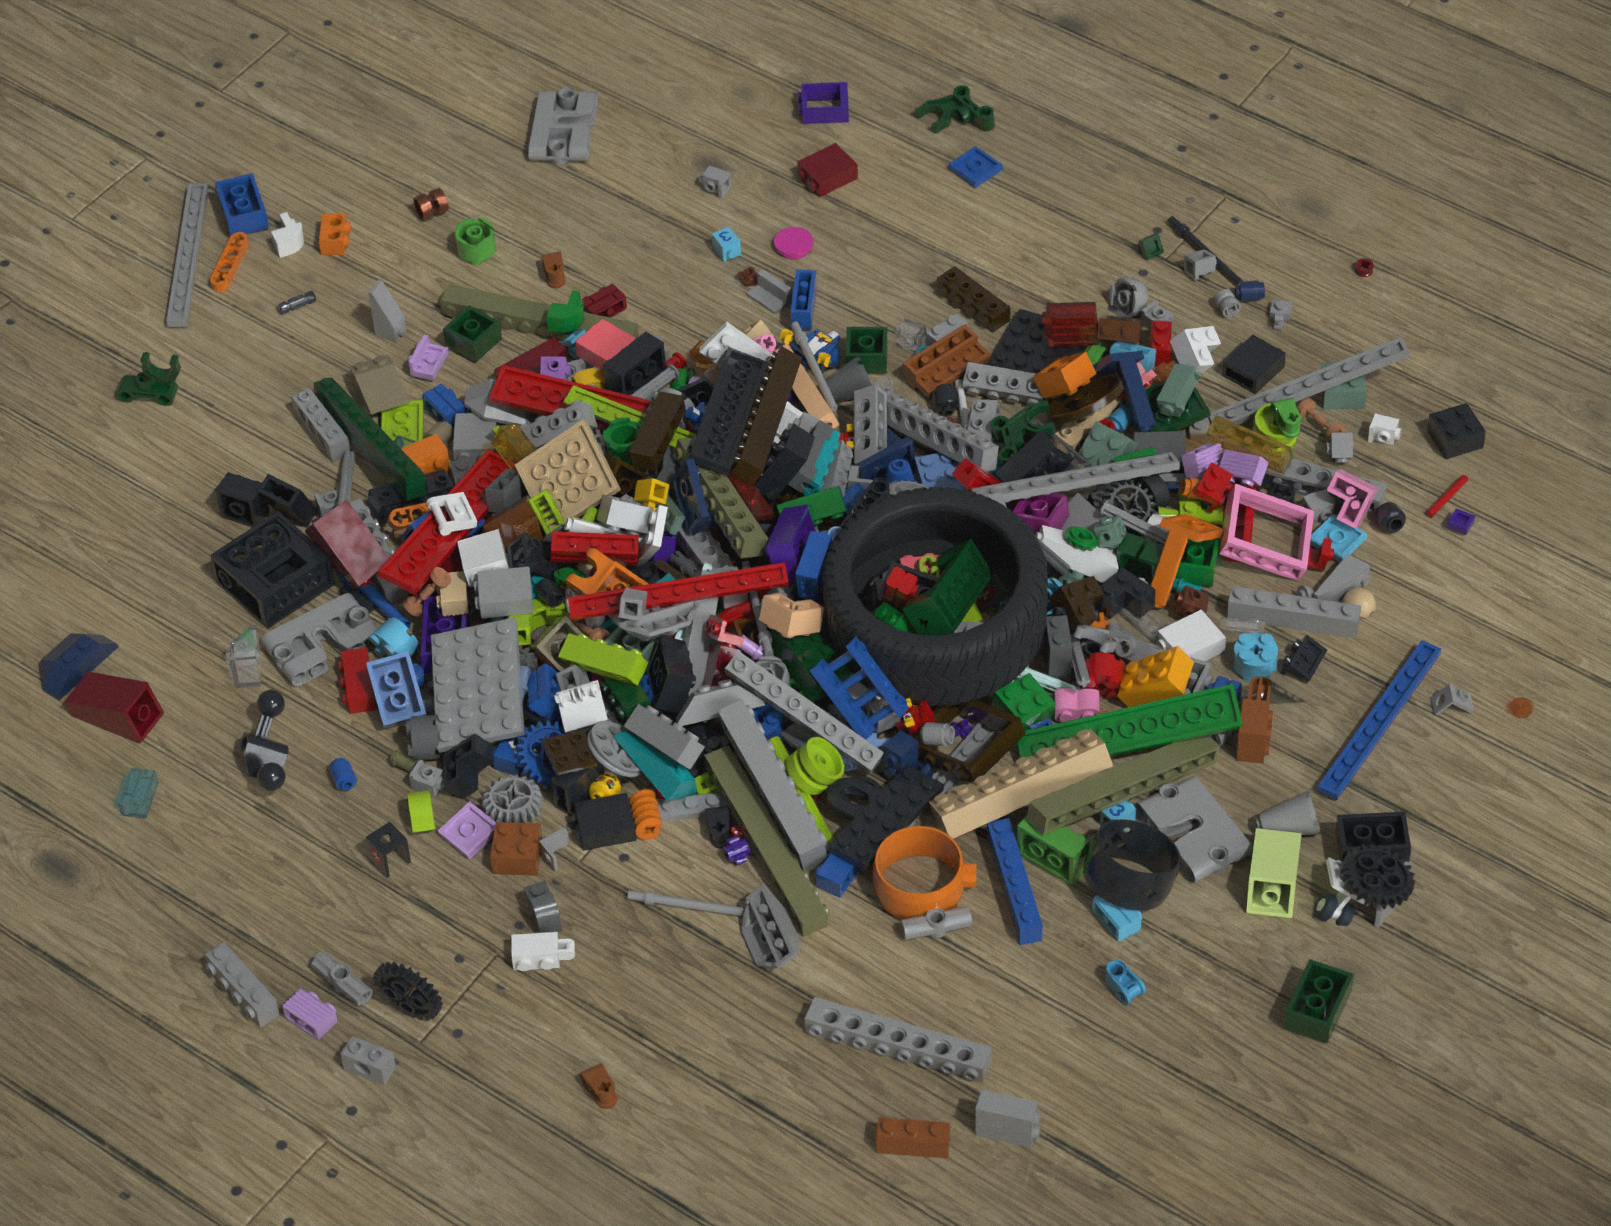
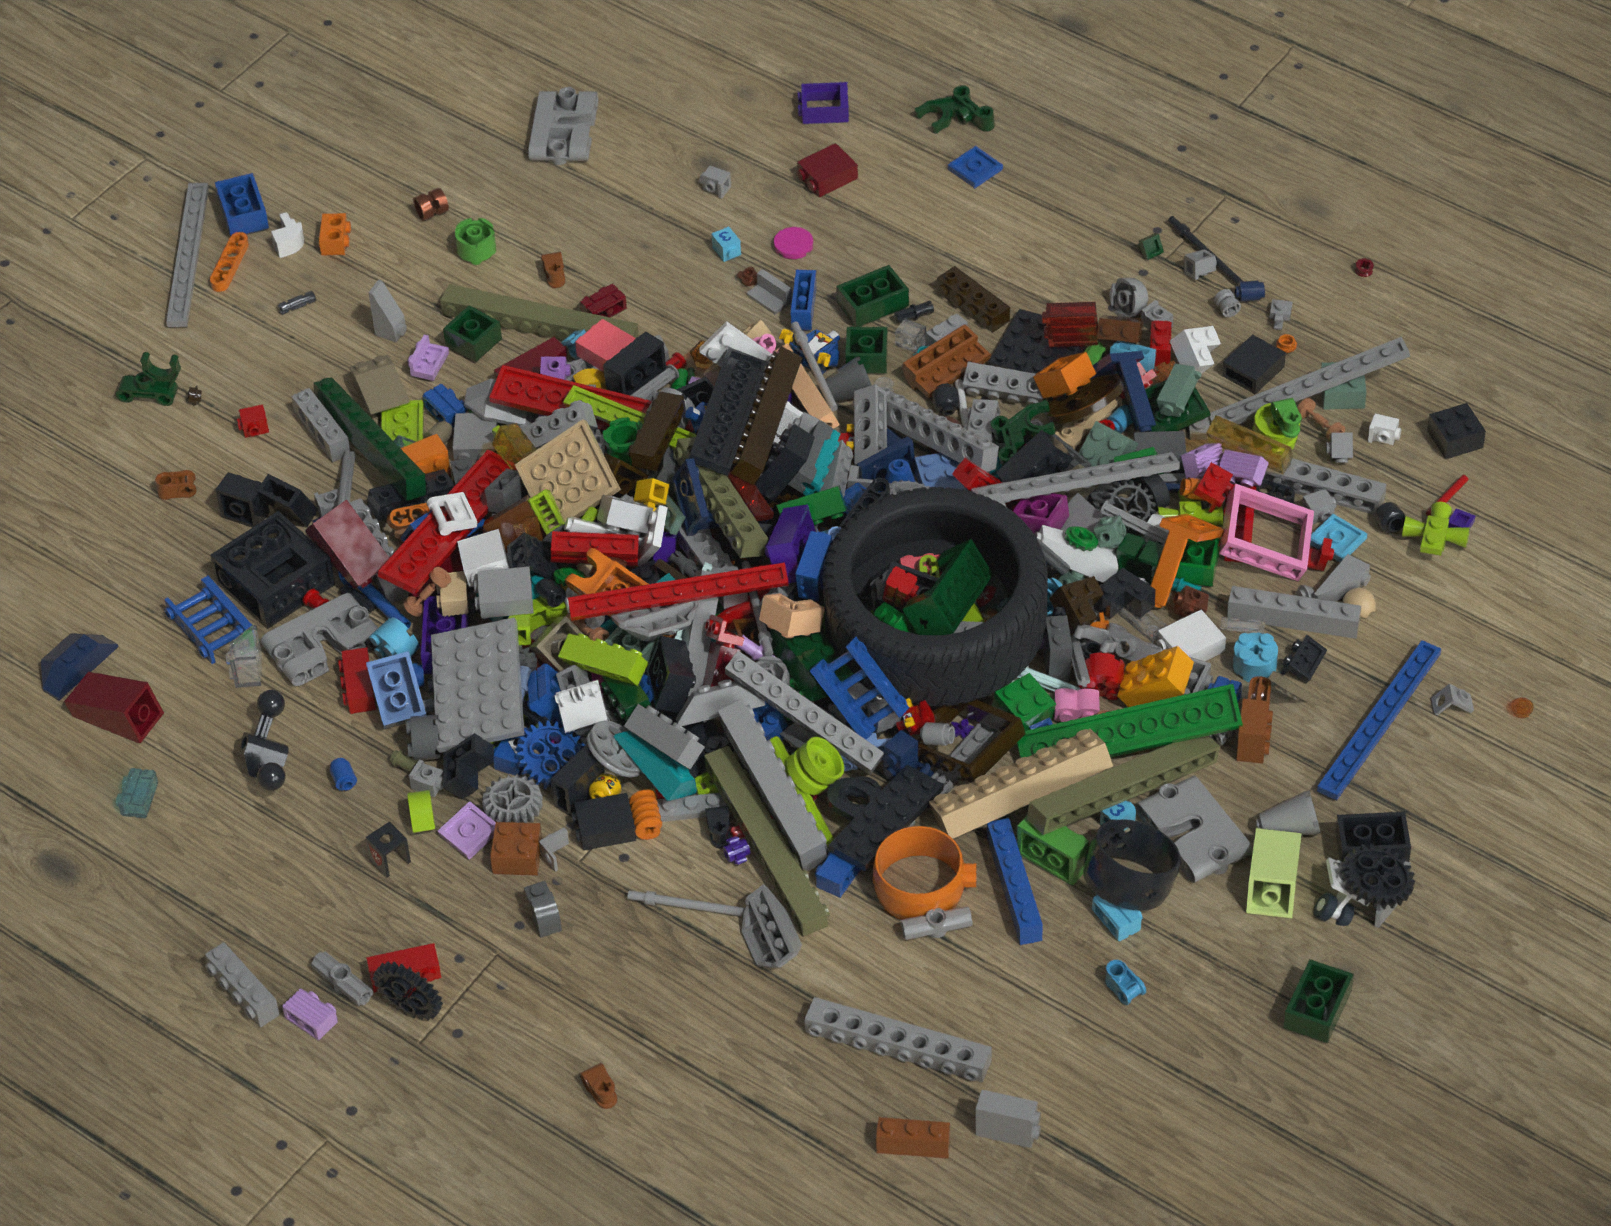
light grey brick [341,1036,396,1086] -> none
white brick [512,932,575,971] -> none
dark brown bracket [540,730,598,775] -> none
green brick [547,290,585,333] -> none
light grey brick [619,588,648,621] -> none
bright pink brick [1327,469,1379,529] -> none
none -> dark orange piece [155,470,197,500]
none -> blue fence [164,575,256,664]
none -> dark brown plate [188,386,202,406]
none -> red brick [237,404,269,438]
none -> red bush [303,589,329,609]
none -> red brick [366,943,442,993]
none -> dark green brick [836,265,909,327]
none -> black axle [894,300,934,323]
none -> orange plate [1276,334,1297,353]
none -> lime brick [1402,502,1470,556]

